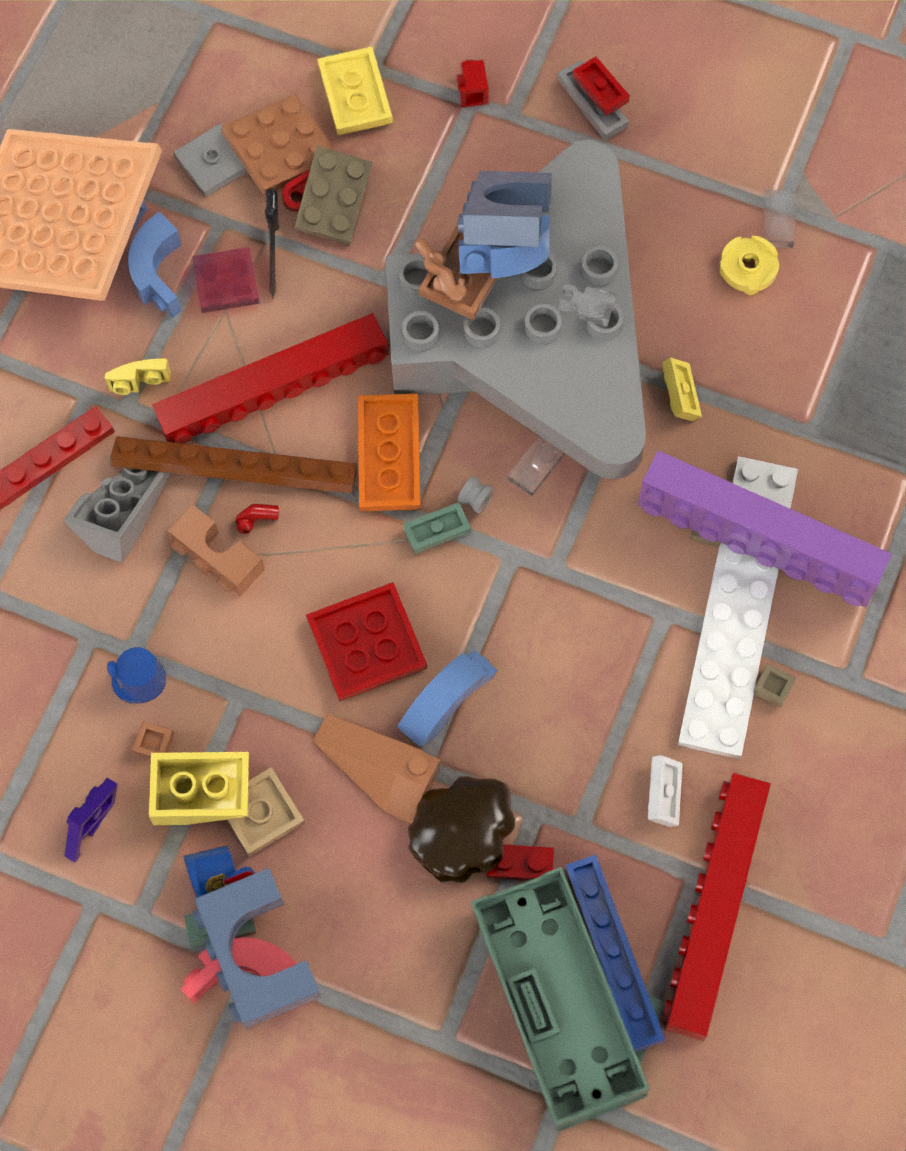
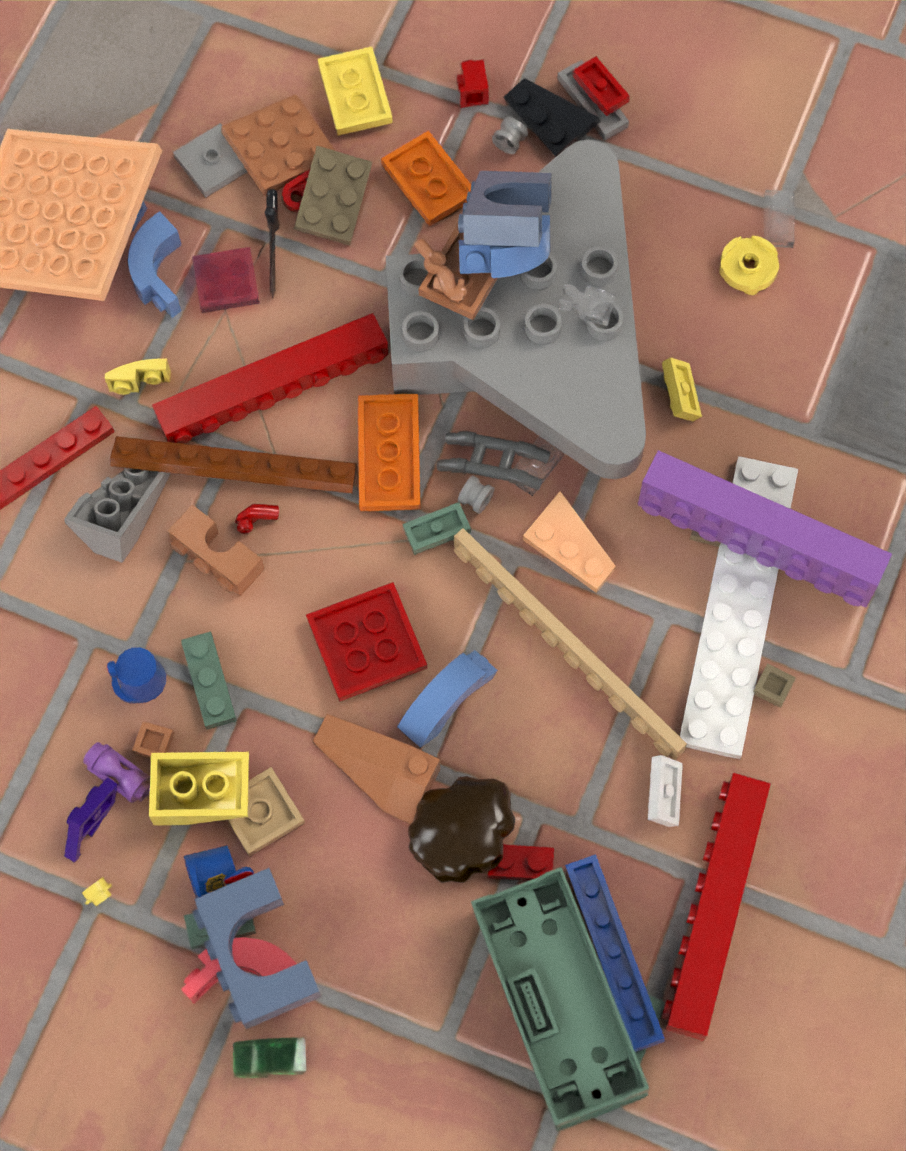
none -> light yellow plate [82,877,112,906]
none -> medium lavender piece [83,742,150,803]
none -> sand green plate [181,631,237,730]
none -> clear green slope [233,1038,307,1078]
none -> orange plate [381,130,471,227]
none -> dark grey piece [436,431,551,490]
none -> tan plate [454,528,687,760]
none -> light grey wheel [492,117,528,154]
none -> black wing [503,78,601,157]
none -> light nougat wing [523,491,616,593]

